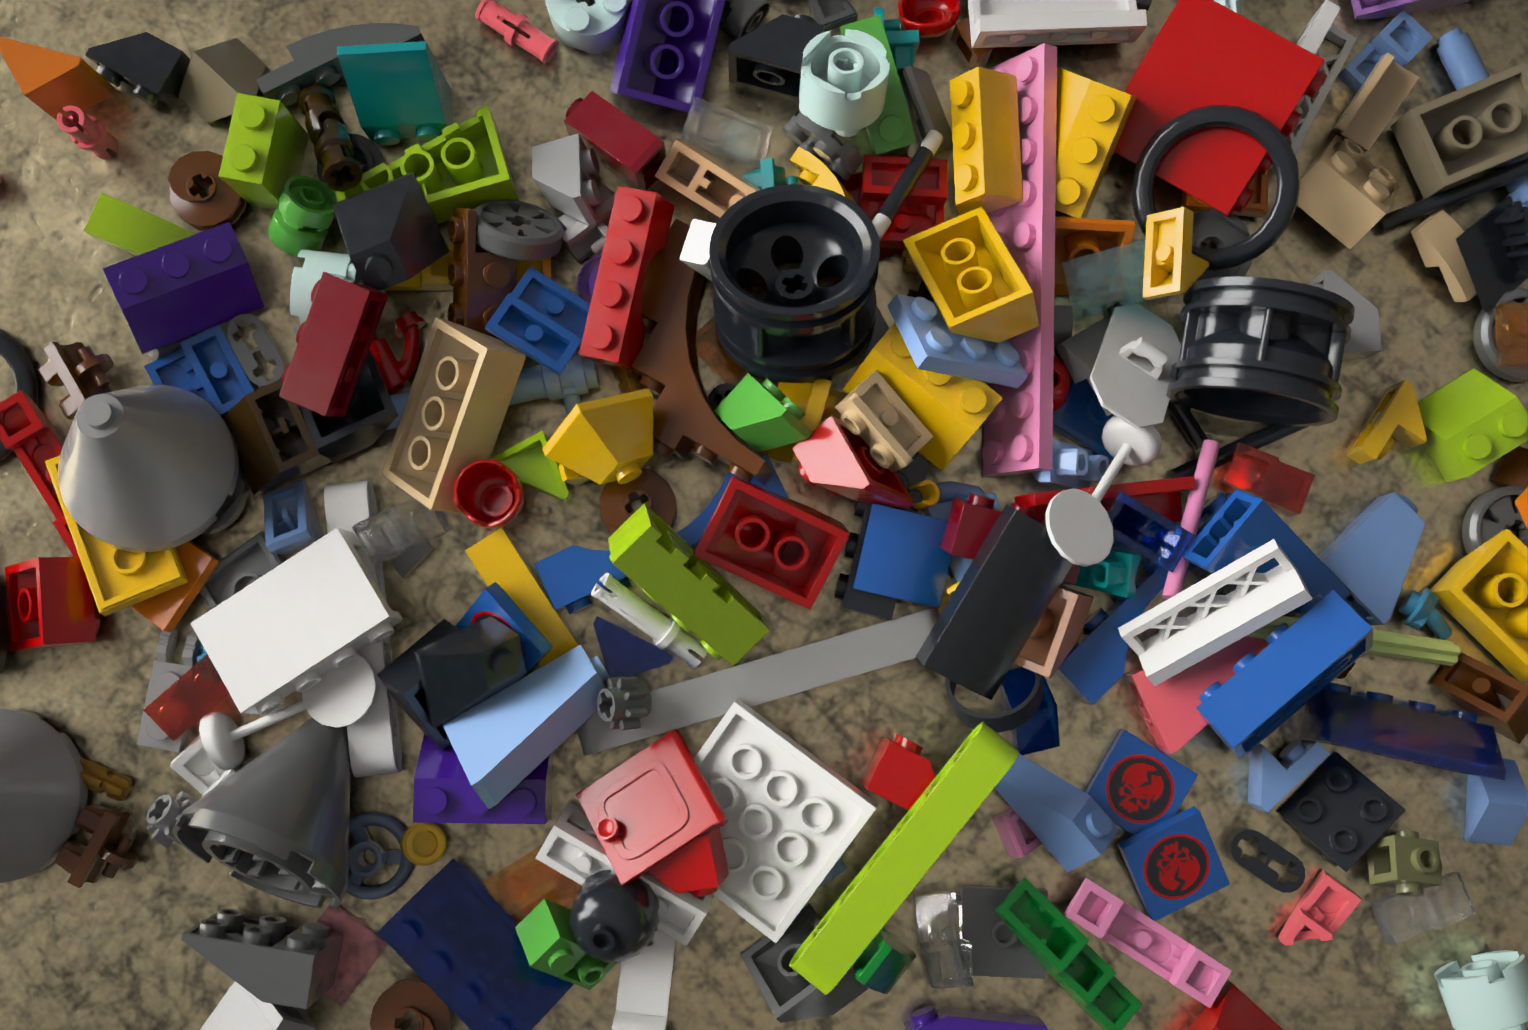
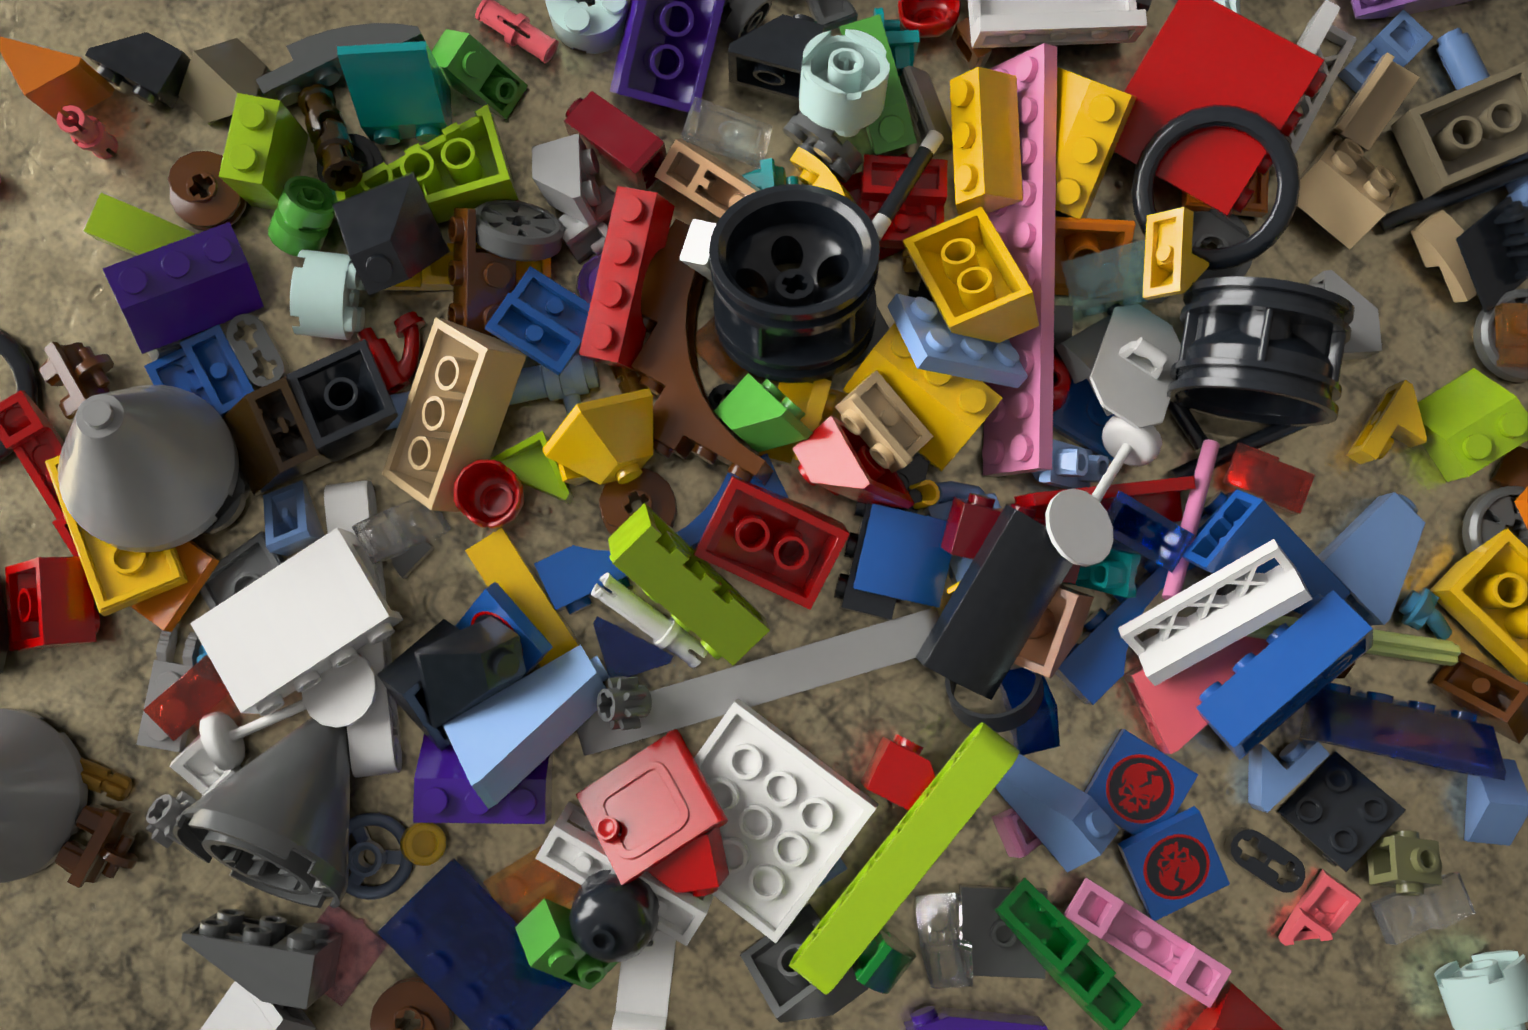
dark red brick [279,272,389,417] -> none
none -> bright green slope [431,29,528,119]

